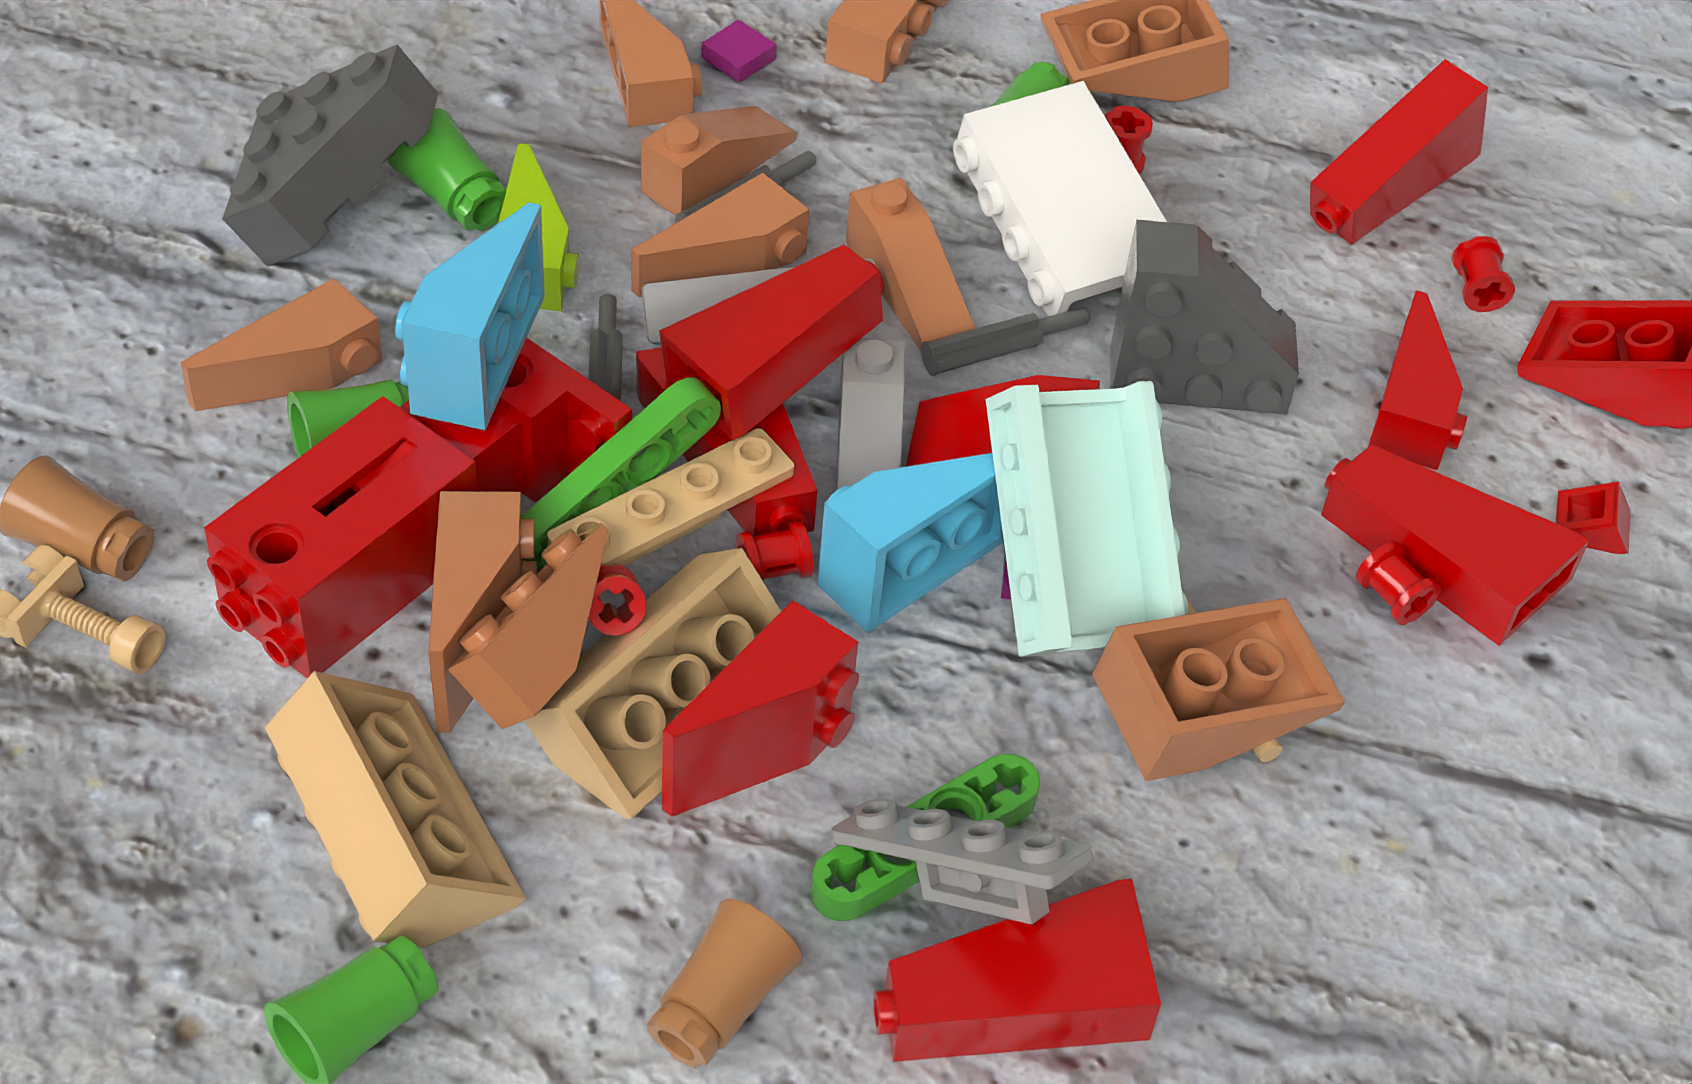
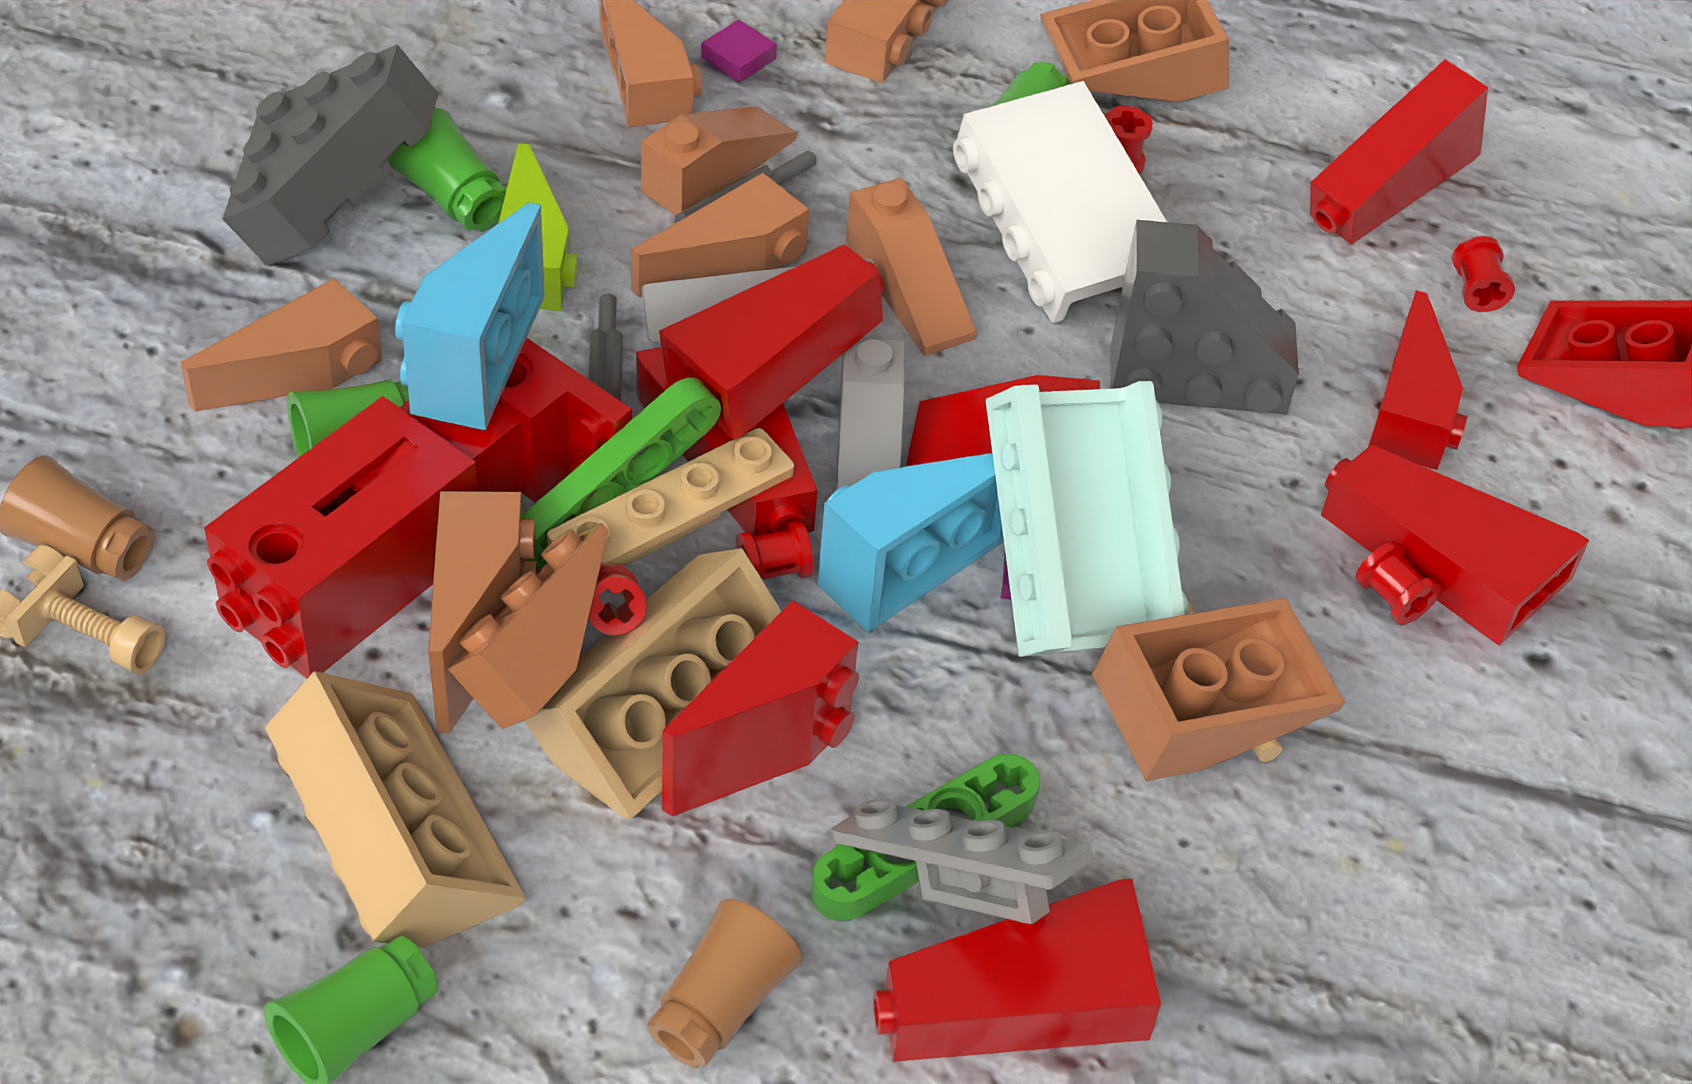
dark grey axle [921,307,1090,376] -> none
red slope [1556,482,1630,554] -> none

